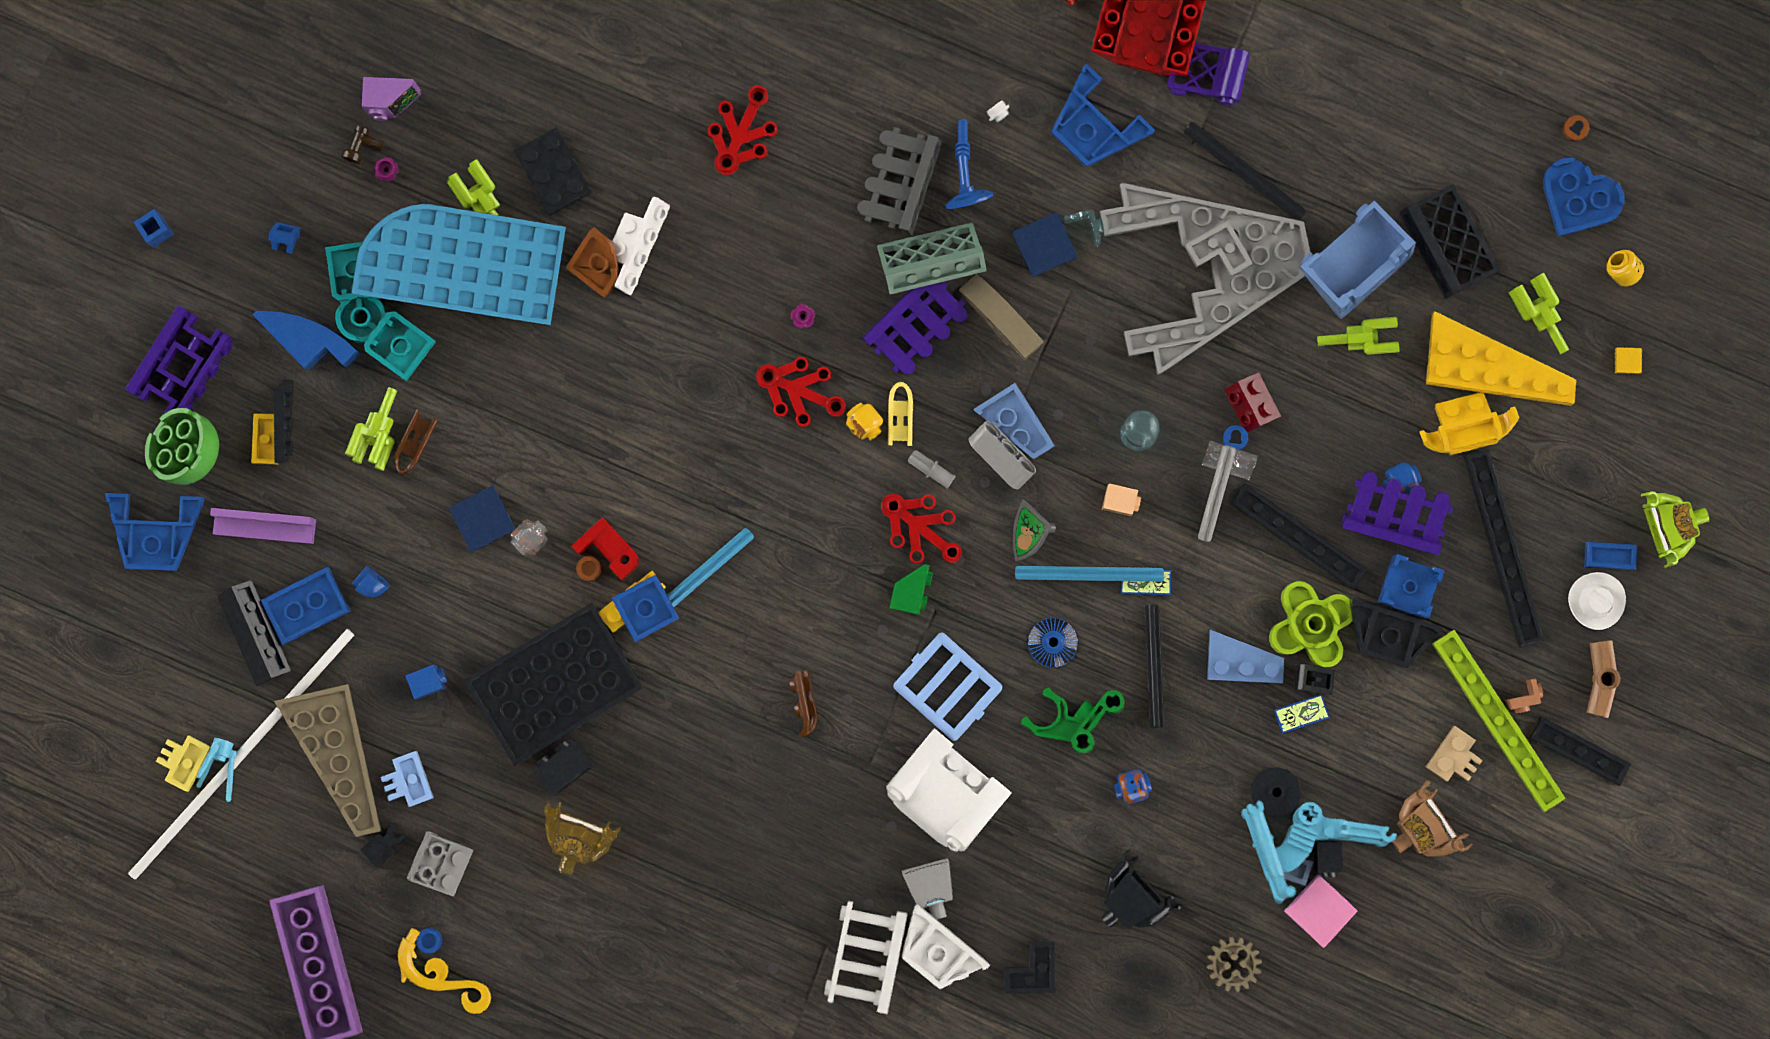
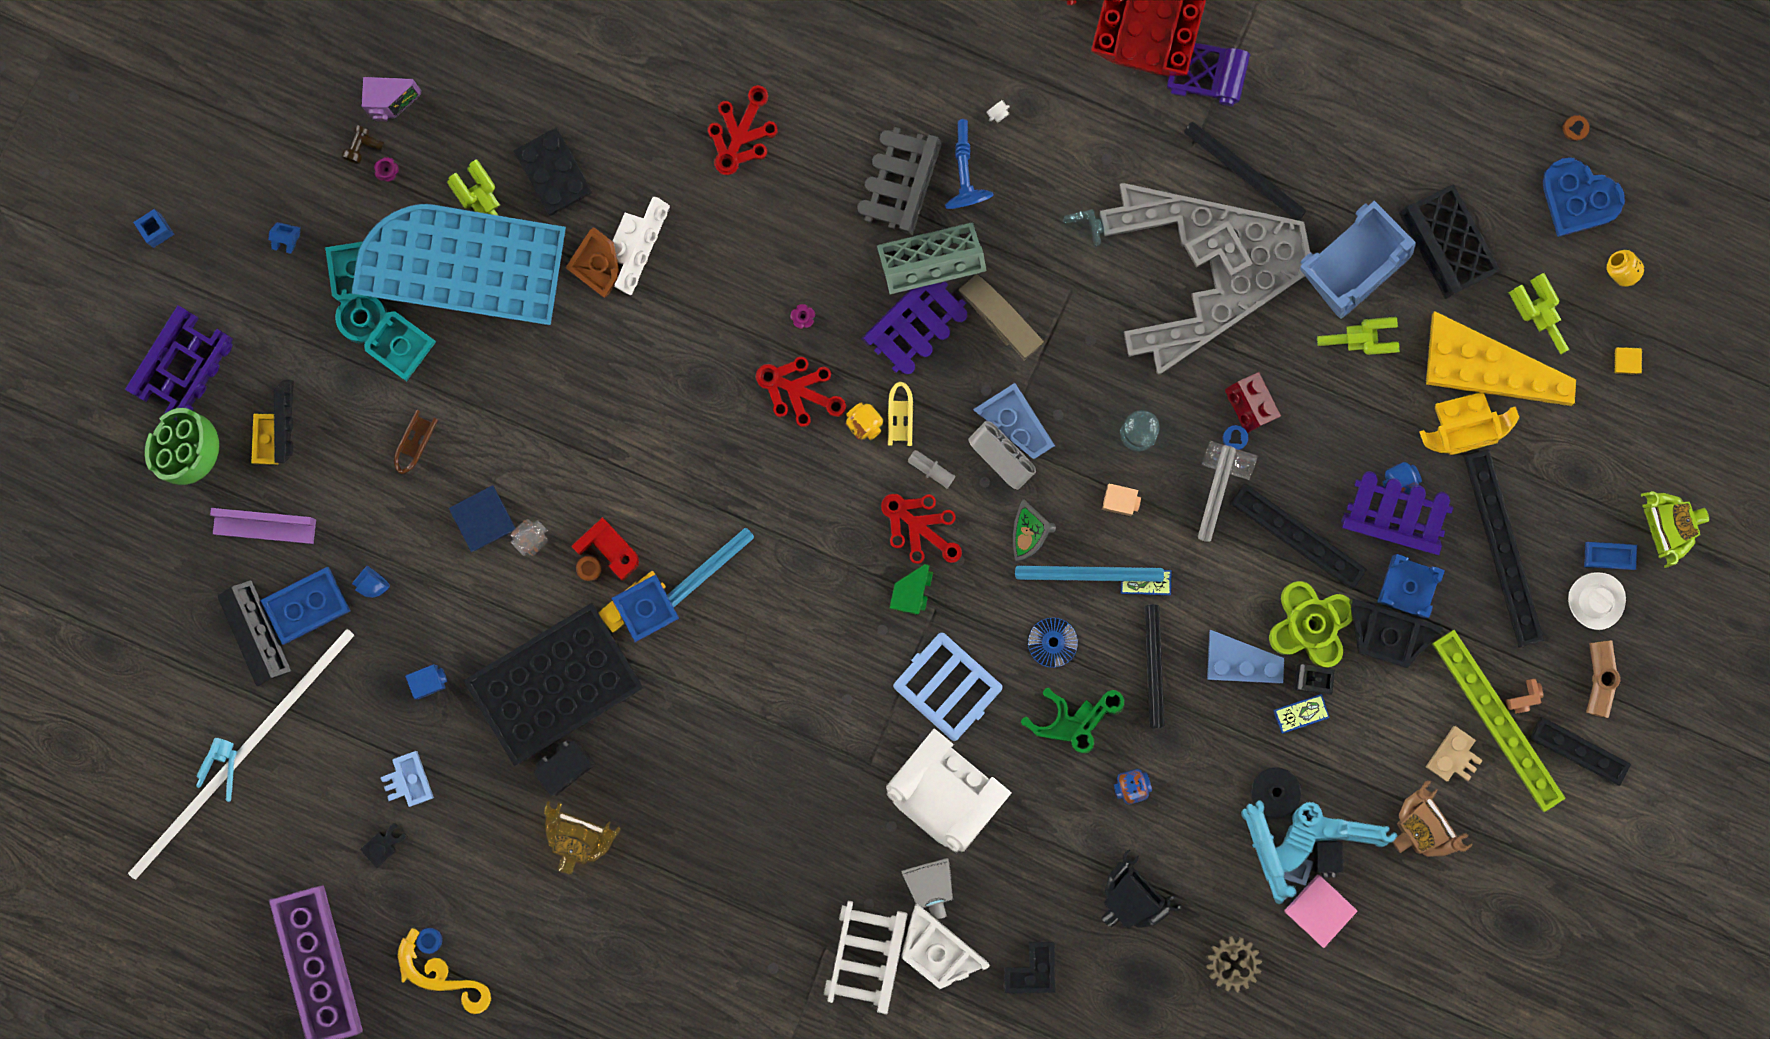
blue wing [105,493,205,571] -> none
light yellow hinge [156,736,211,792] -> none
blue slope [252,311,361,371] -> none
dark tan wing [274,684,381,837] -> none
lime plant [345,387,397,471] -> none
light grey plate [407,831,473,897] -> none
reddish brown piece [790,670,817,737] -> none
dark blue tile [1012,212,1077,278] -> none
blue wing [1051,64,1155,168] -> none

